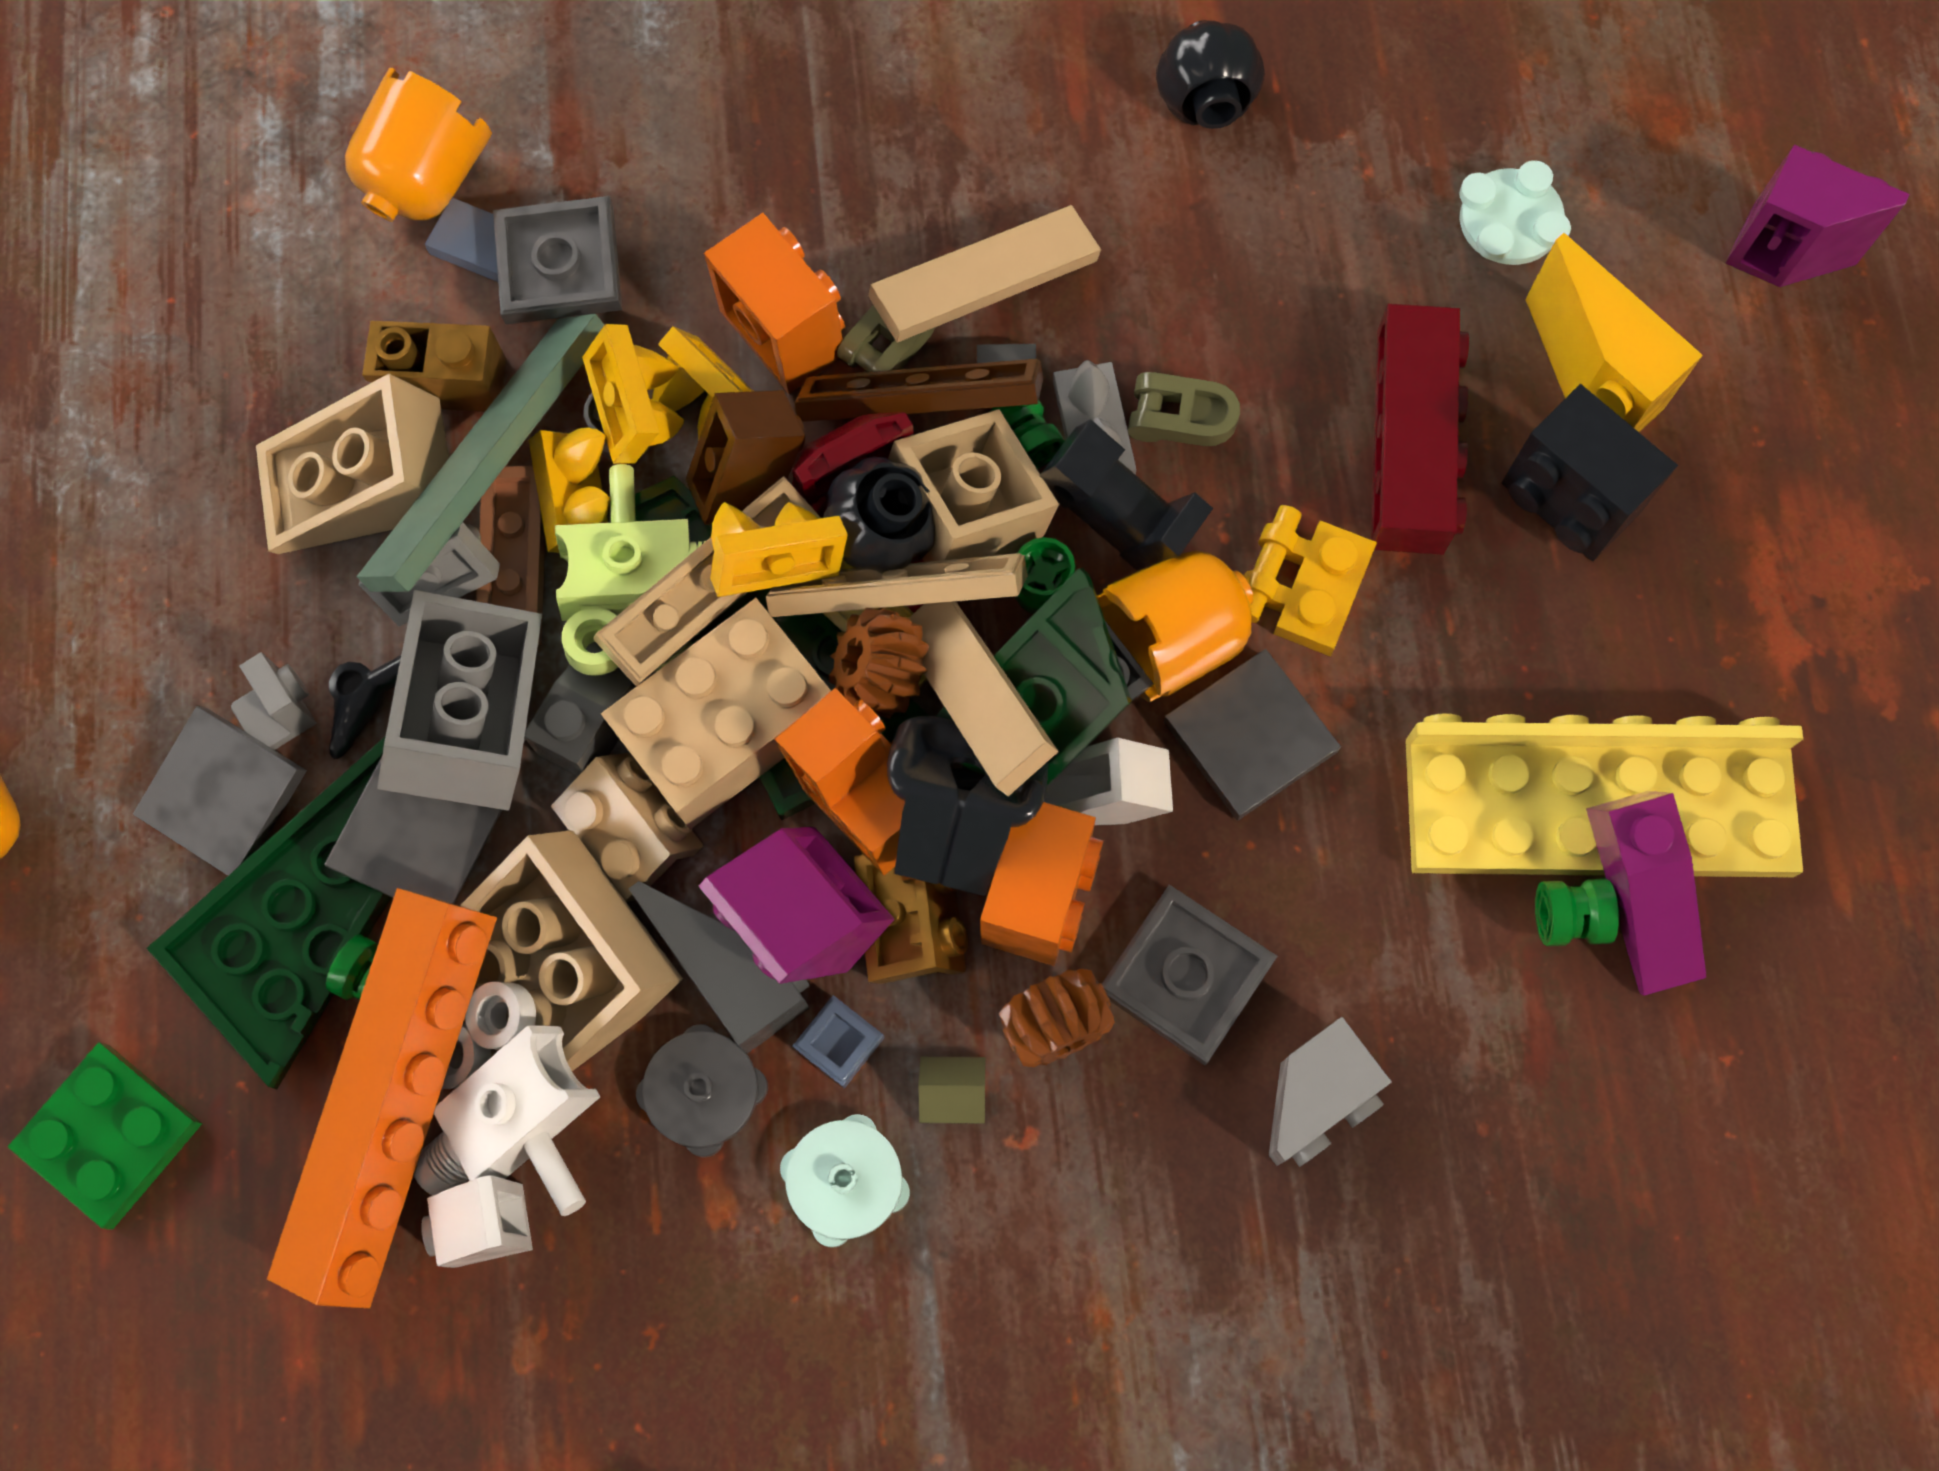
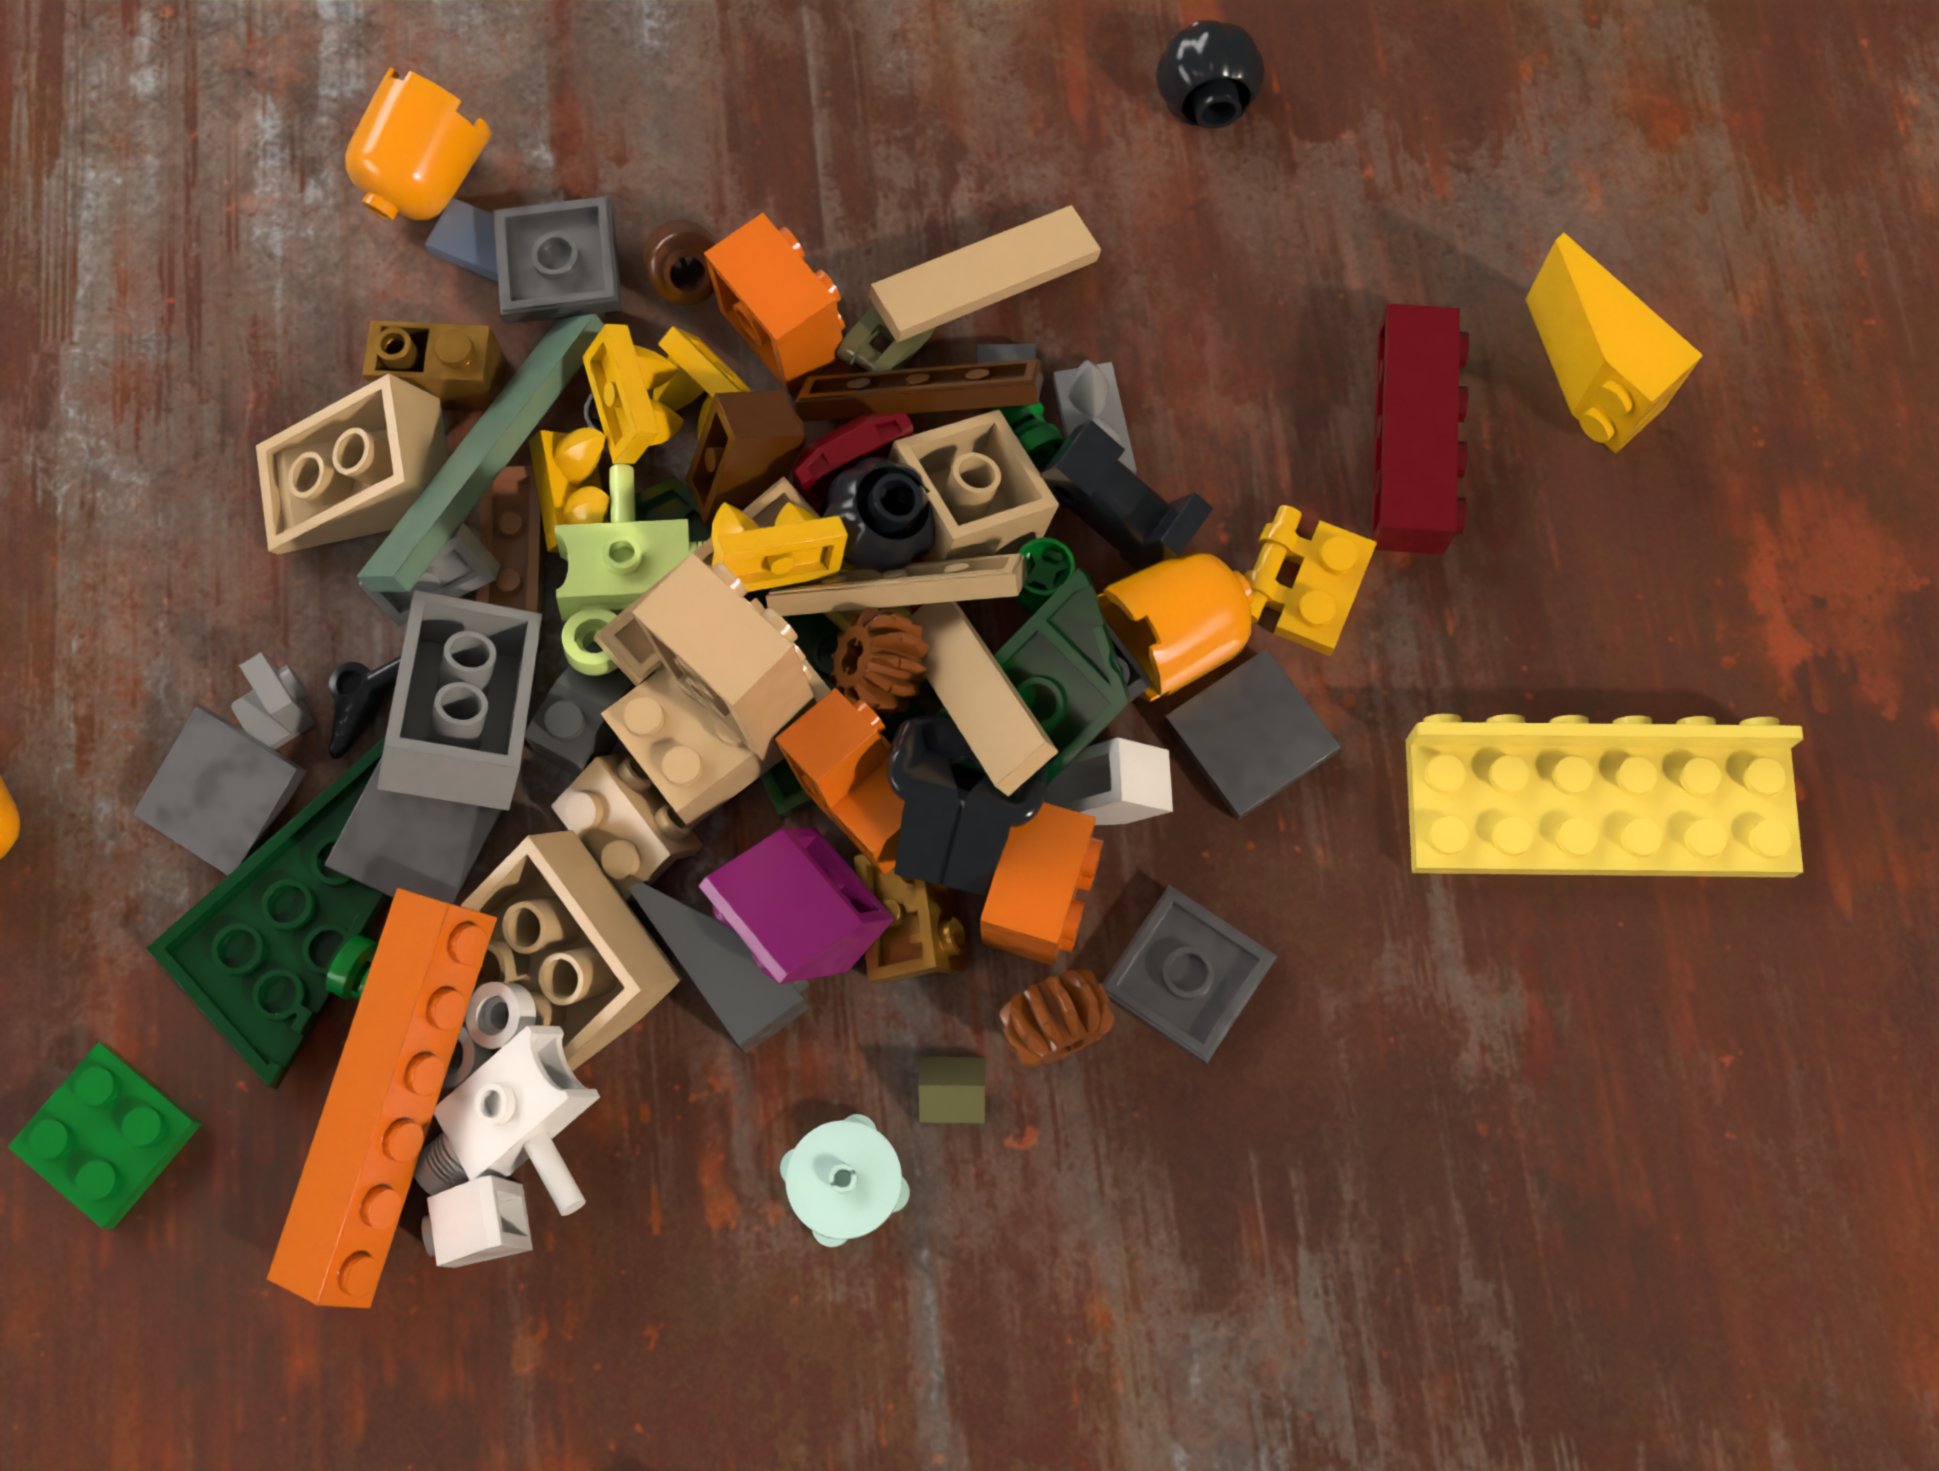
flat silver piece [636,1024,768,1157] -> none
sand blue tile [792,995,885,1089] -> none
olive plate [1128,372,1240,446] -> none
light grey slope [1269,1017,1392,1167] -> none
light aqua piece [1459,161,1571,265] -> none
black brick [1501,383,1678,562] -> none
green wheel [1535,879,1619,946] -> none
magenta slope [1586,791,1706,996] -> none
magenta slope [1725,144,1910,287] -> none
none -> tan brick [632,552,817,760]
none -> reddish brown head [643,219,716,306]

